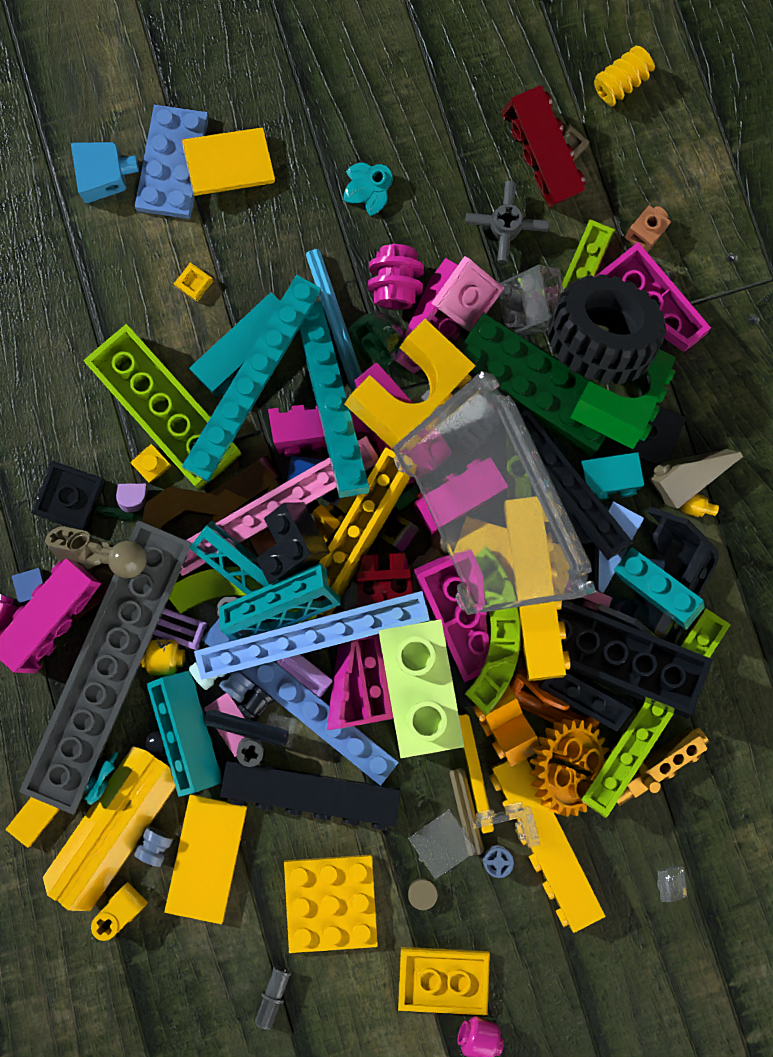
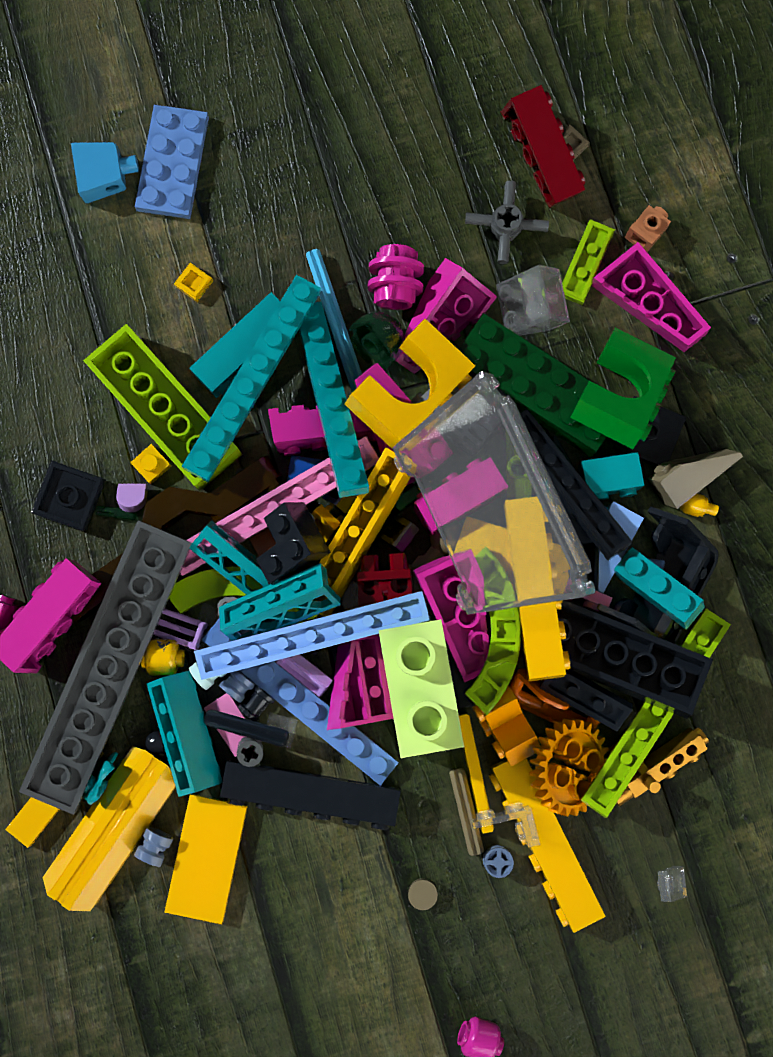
medium blue tile [12,568,45,604] -> none
dark tan beam [45,526,147,579] -> none
yellow piece [91,882,148,941] -> none
yellow tile [182,128,275,196] -> none
dark grey axle [255,966,291,1030] -> none
yellow plate [284,854,378,953] -> none
teal plate [344,163,393,216] -> none
yellow tile [398,947,490,1015] -> none
clear piece [408,809,477,879] -> none
bright pink tile [431,256,504,333] -> none
black tyre [548,274,666,385] -> none
yellow piece [594,46,655,107] -> none

